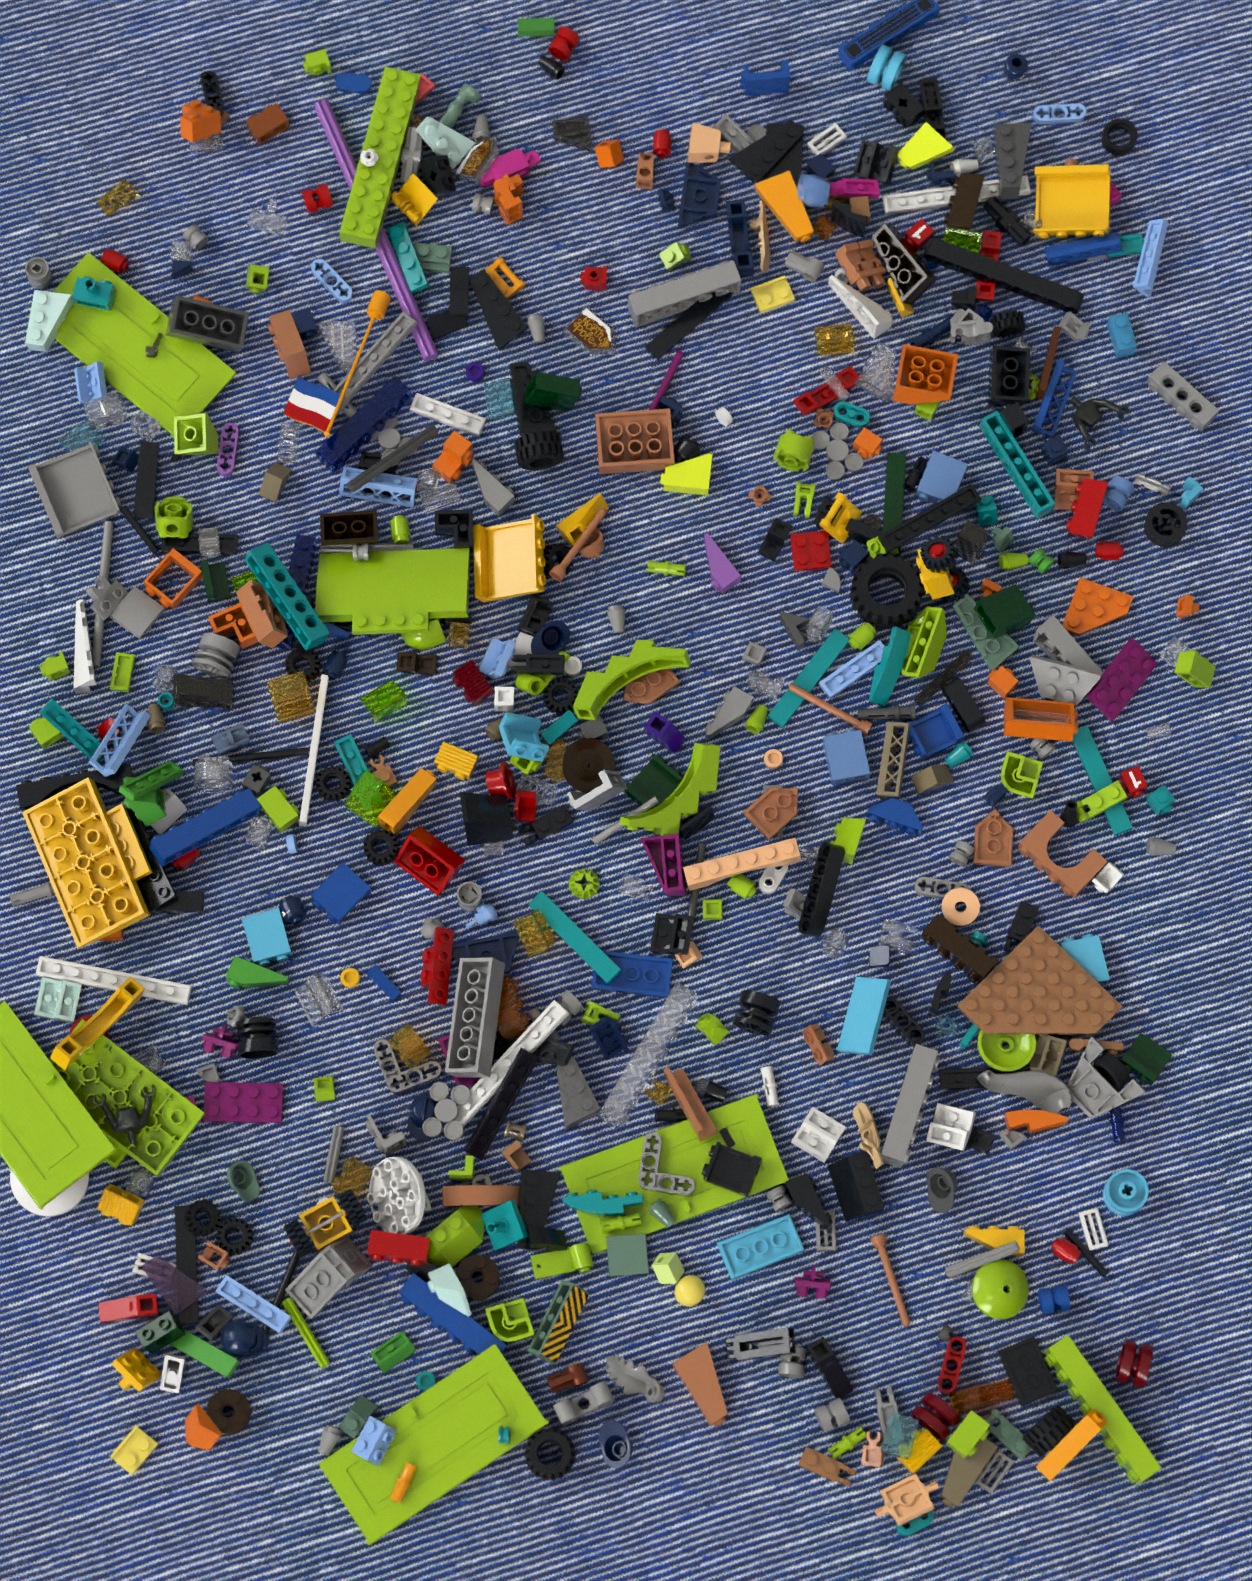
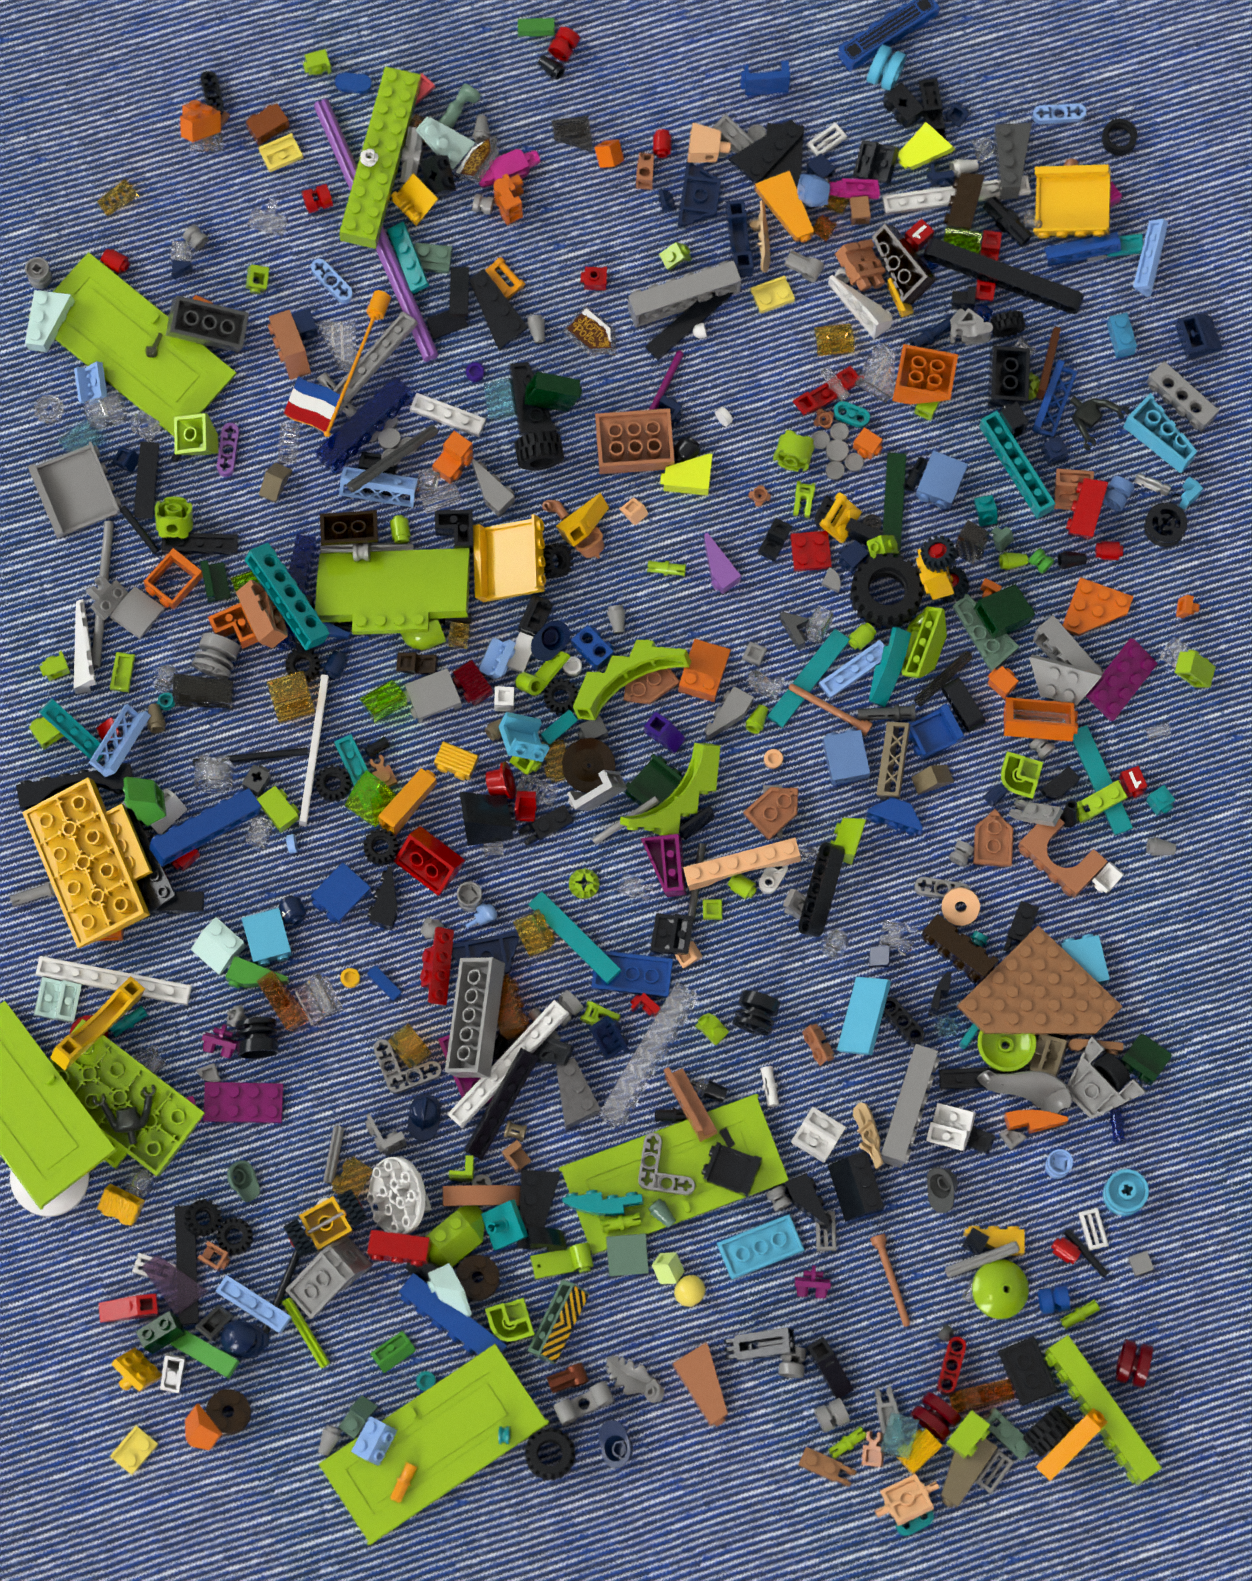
teal brick [72,276,117,311] -> none
bright green tile [119,761,184,801] -> none
clear brick [199,528,220,558] -> none
sand blue hips [211,723,250,755] -> none
lime slope [314,1076,335,1102] -> none
light grey piece [422,1082,471,1141] -> none
black hinge [511,653,565,675] -> none
nougat piece [549,508,607,582] -> none
clear yellow tile [645,1080,672,1105] -> none
black slope [830,201,867,237] -> none
black tile [878,484,982,554] -> none
teal cone [944,742,974,768] -> none
dark blue head [1003,54,1028,81] -> none
light grey bracket [1058,312,1091,341] -> none
none -> clear gear [34,395,64,424]
none -> teal pin [110,1005,148,1037]
none -> light aqua slope [191,917,246,975]
none -> clear orange slope [257,970,309,1031]
none -> light yellow plate [258,133,303,173]
none -> black slope [367,866,398,931]
none -> light grey panel [403,668,462,723]
none -> nougat arm [542,500,569,520]
none -> blue brick [571,625,614,671]
none -> light nougat slope [620,497,648,525]
none -> red bracket [630,993,661,1017]
none -> orange slope [678,639,731,702]
none -> white hinge [693,323,707,338]
none -> dark blue slope [945,102,972,128]
none -> black slope [962,1227,990,1255]
none -> light grey hinge [1008,799,1063,827]
none -> black piece [1041,766,1079,800]
none -> light blue wheel [1045,1149,1073,1179]
none -> lime pin [1060,1299,1100,1330]
none -> medium azure wedge [1123,393,1197,473]
none -> light grey tile [1128,1251,1154,1277]
none -> dark blue slope [1175,314,1223,360]

